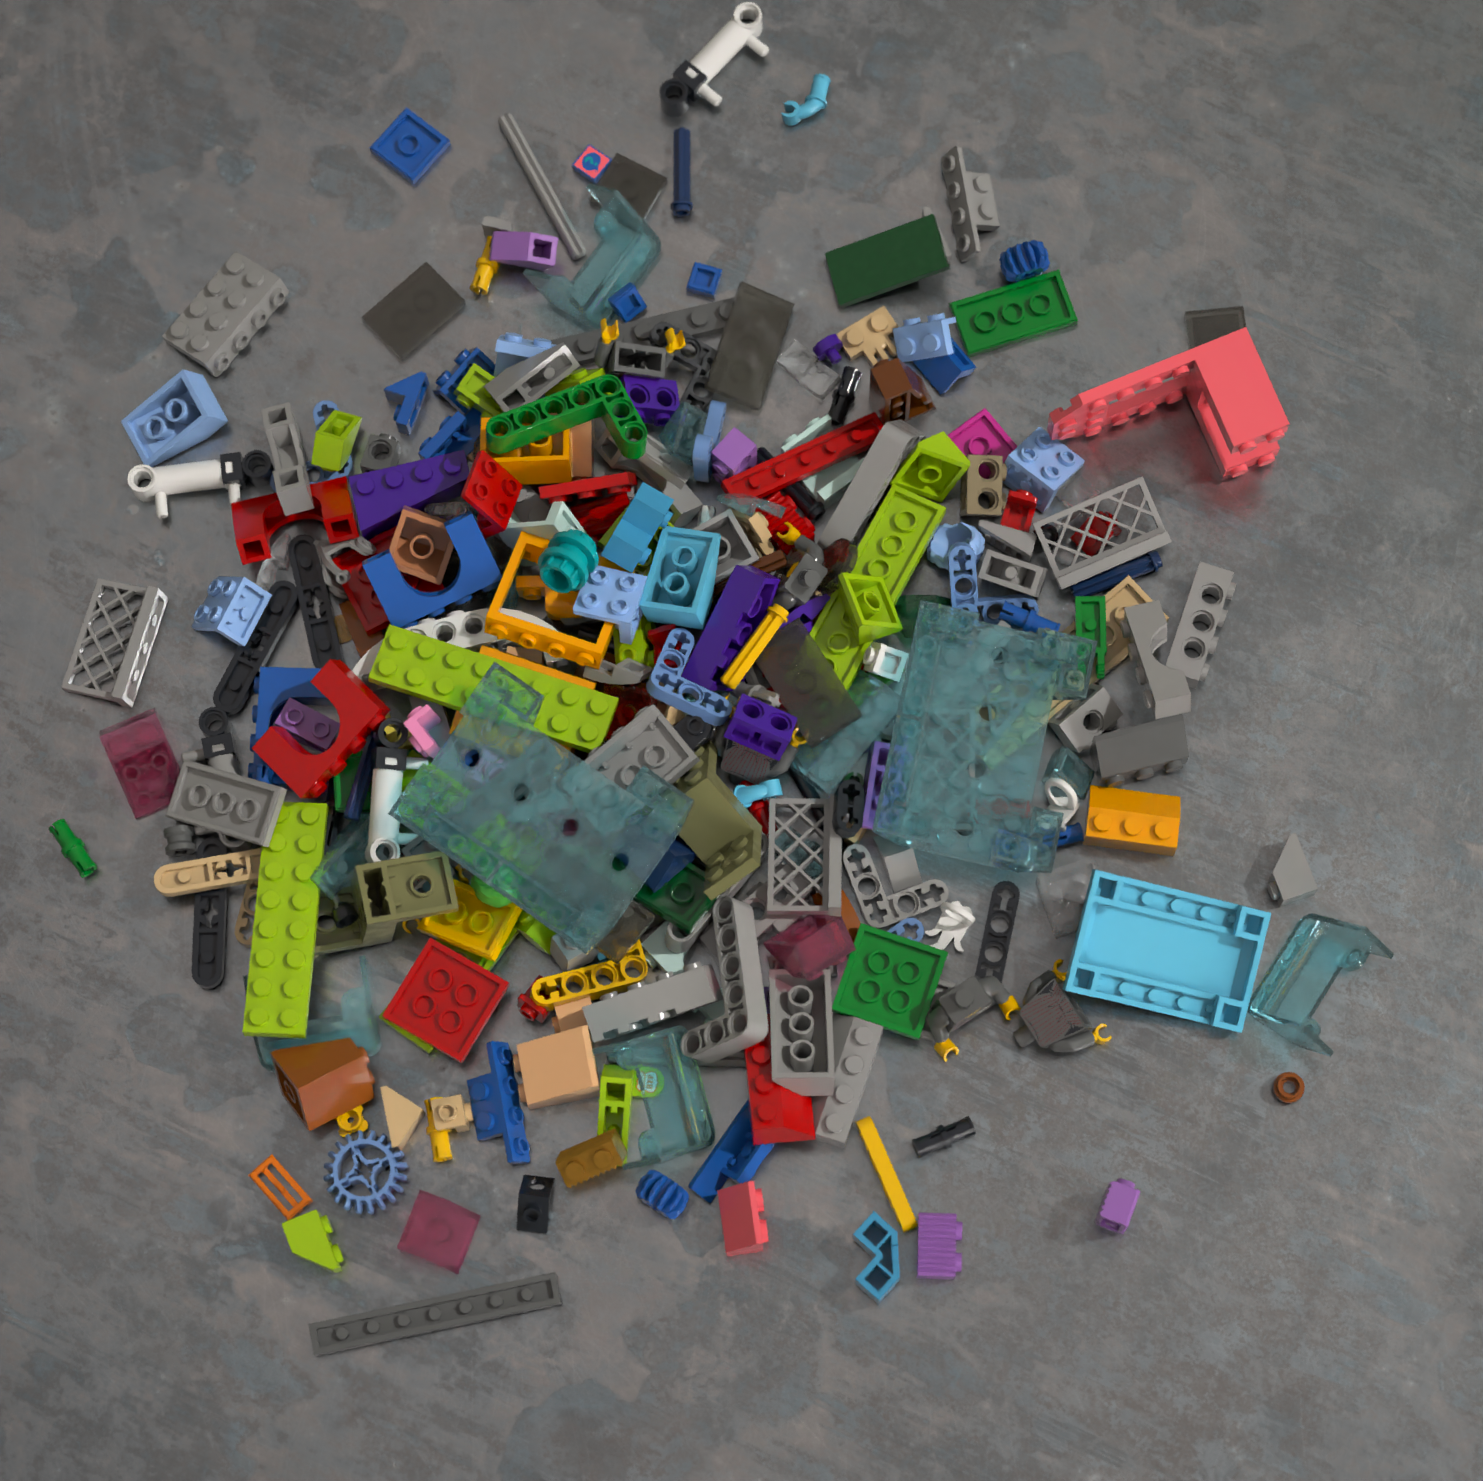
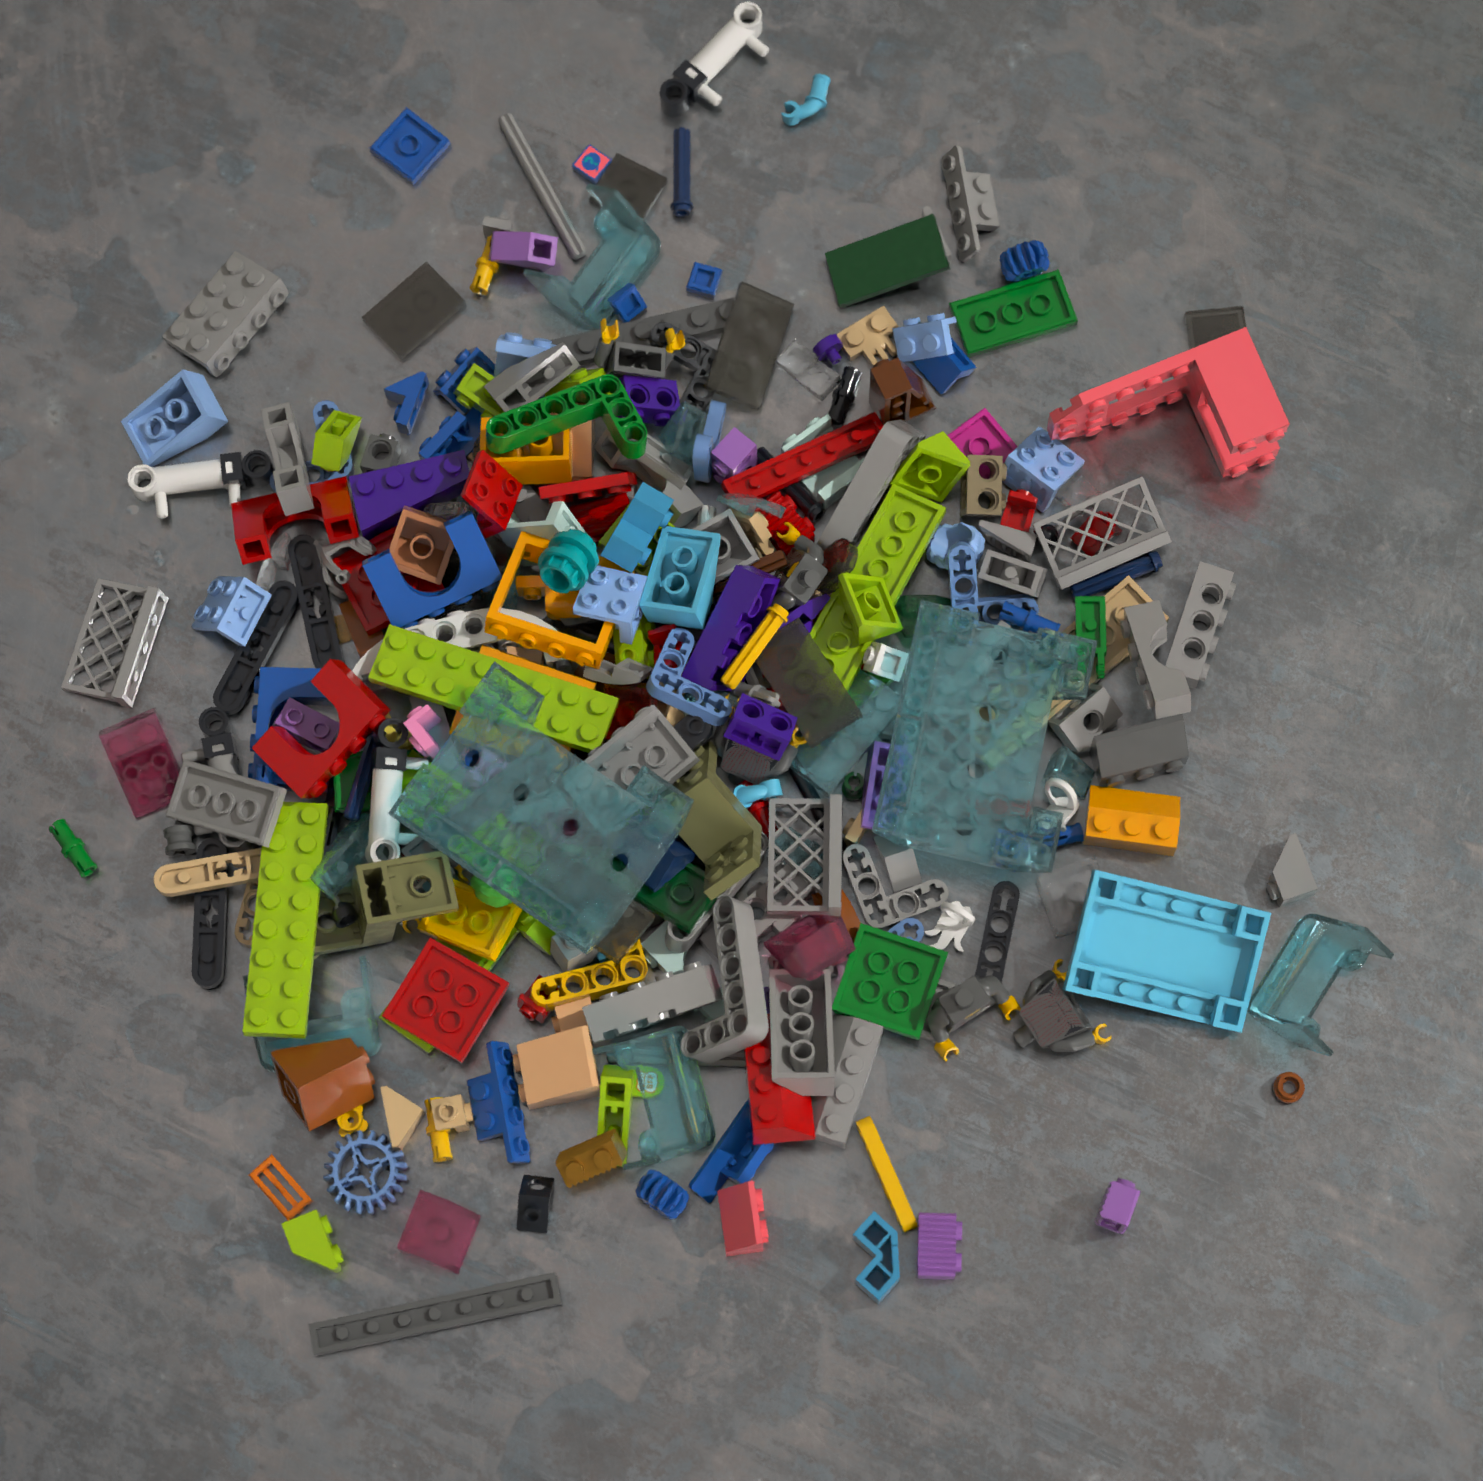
black beam [832,780,865,838] -> none
black pin [911,1116,976,1158] -> none

